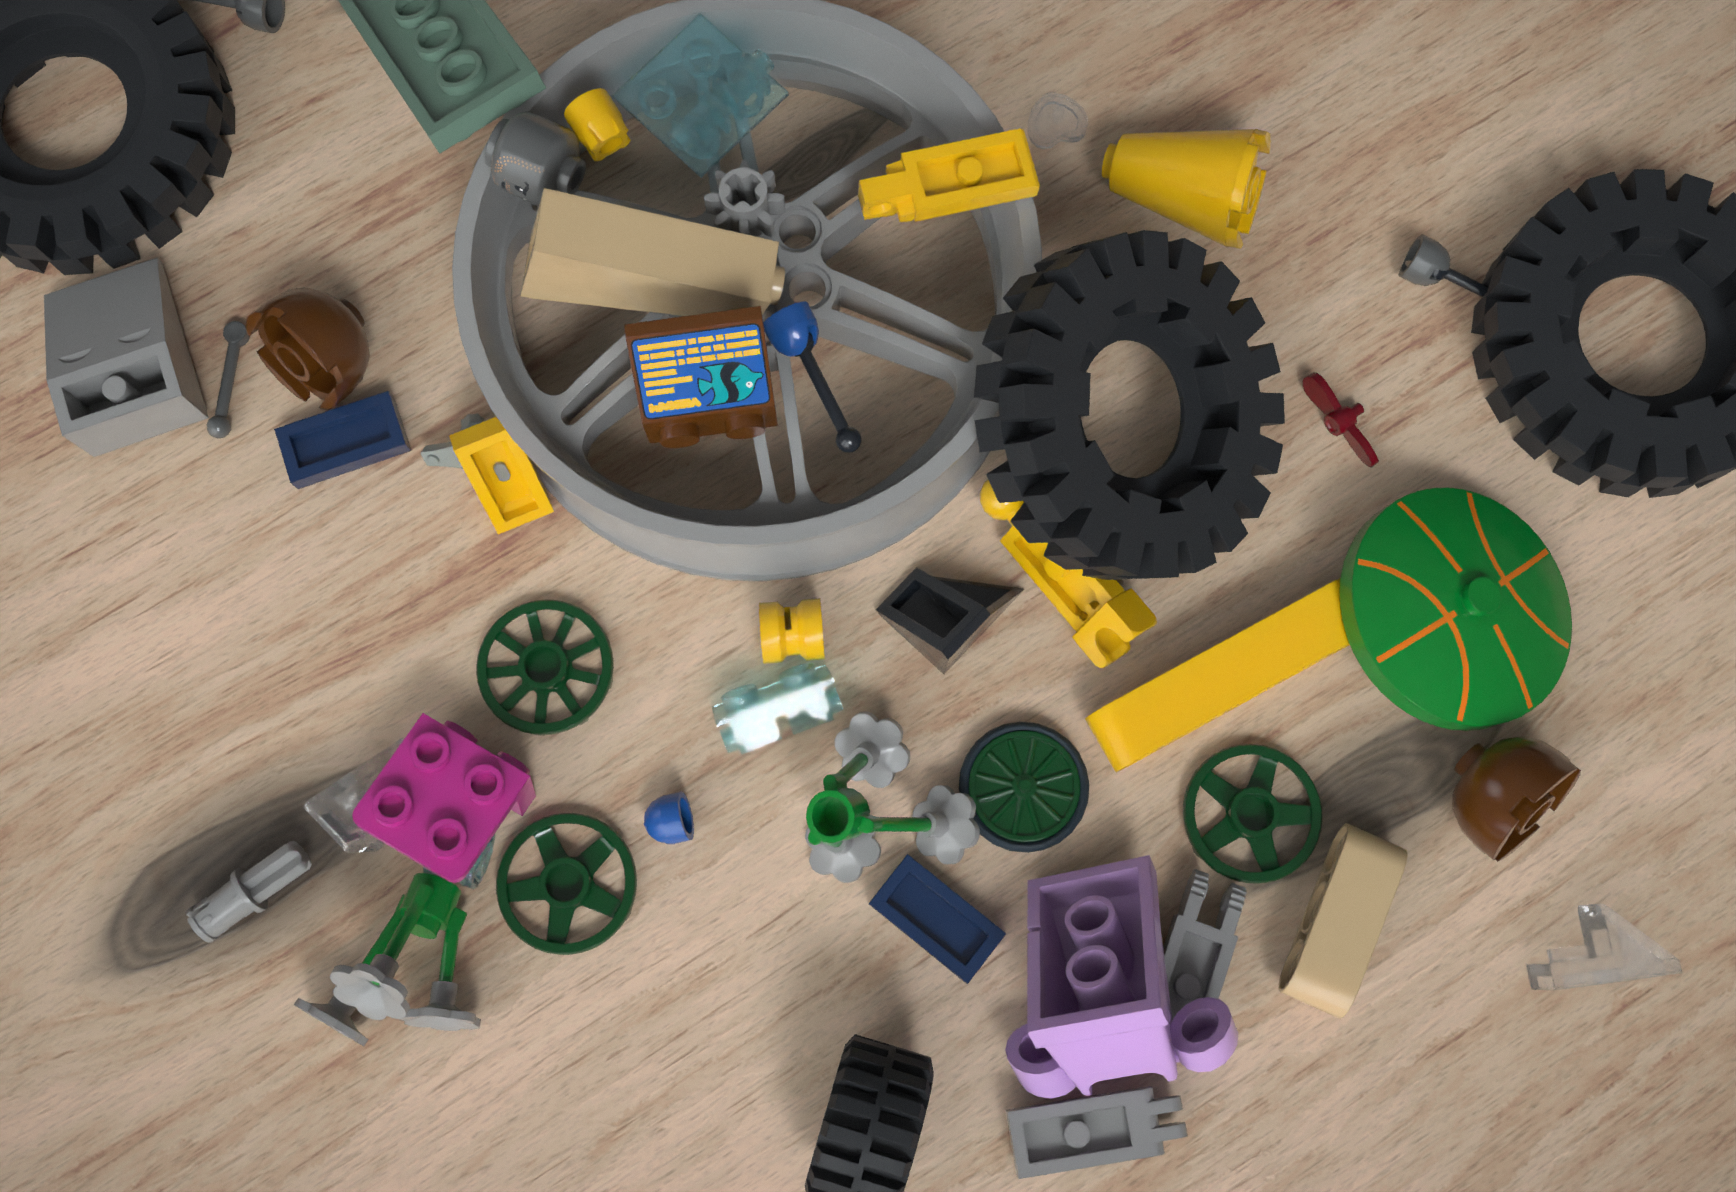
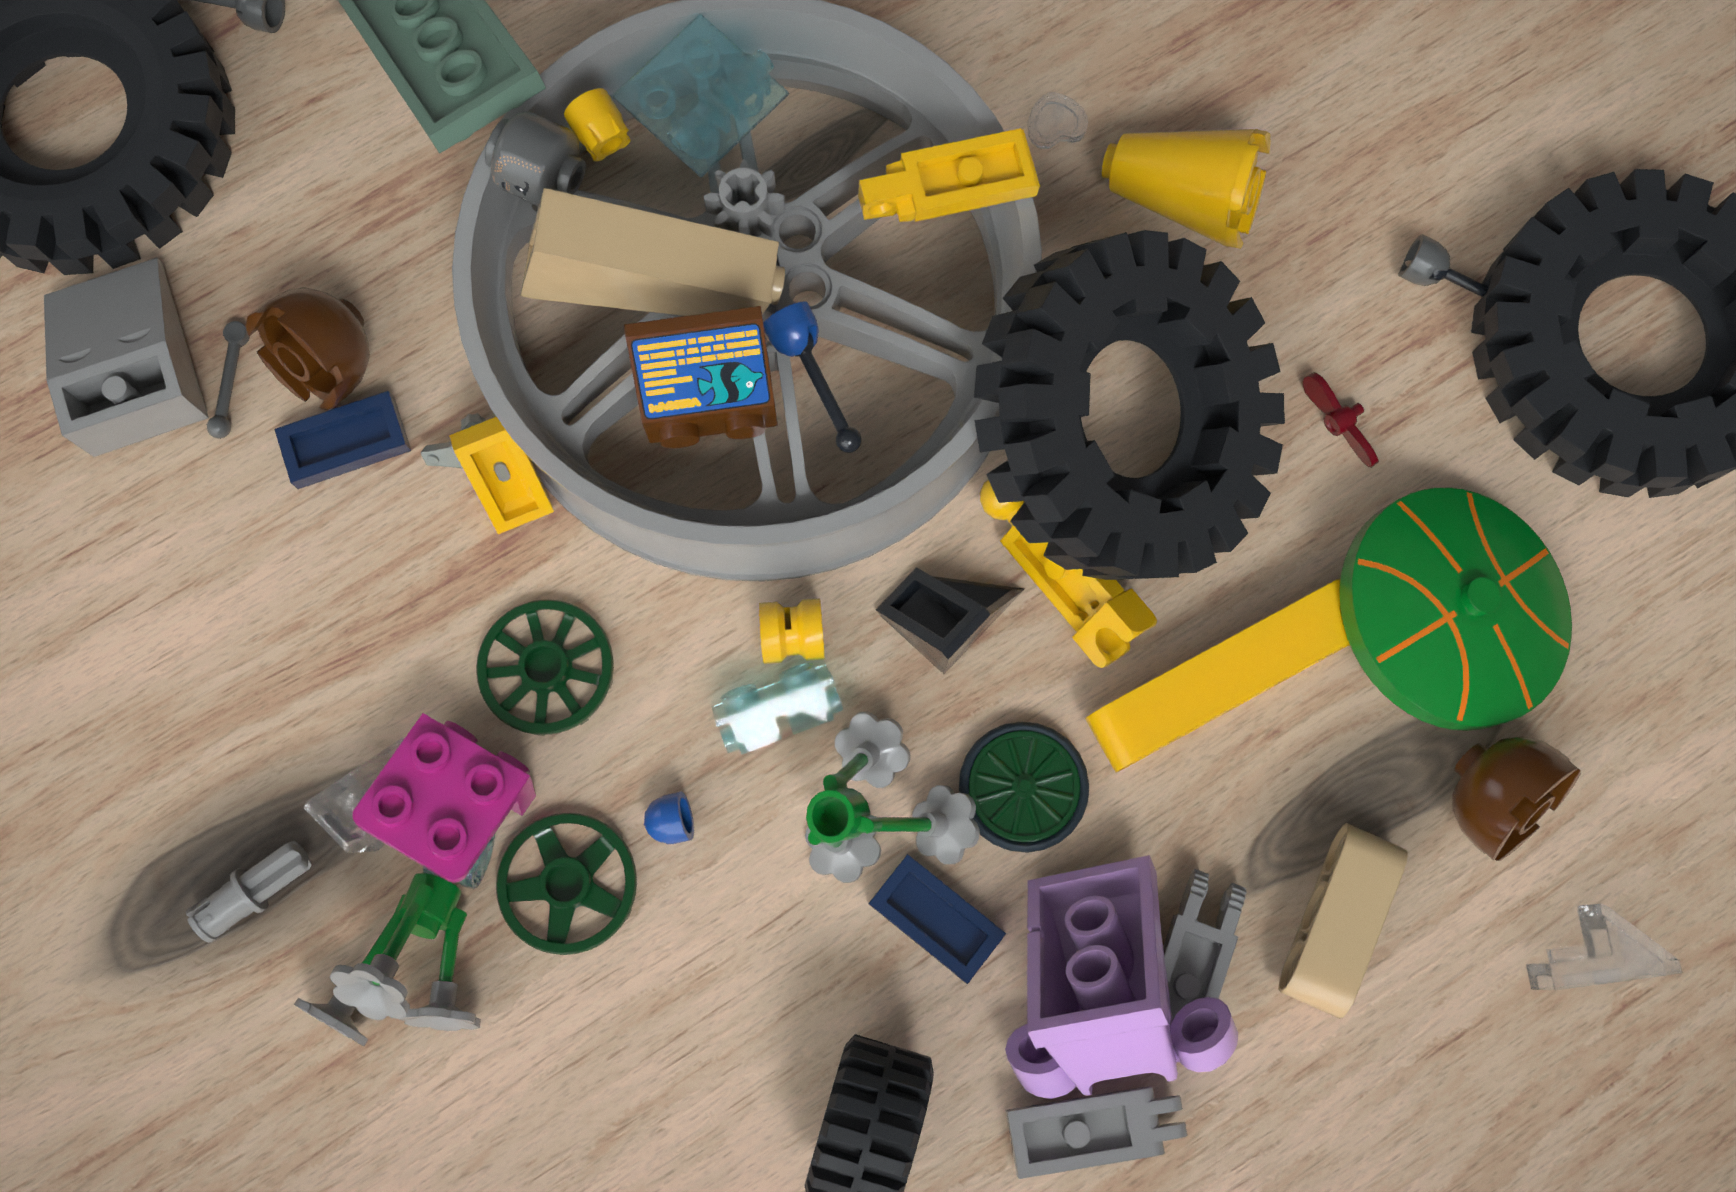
dark green wheel [1183,744,1322,884] -> none

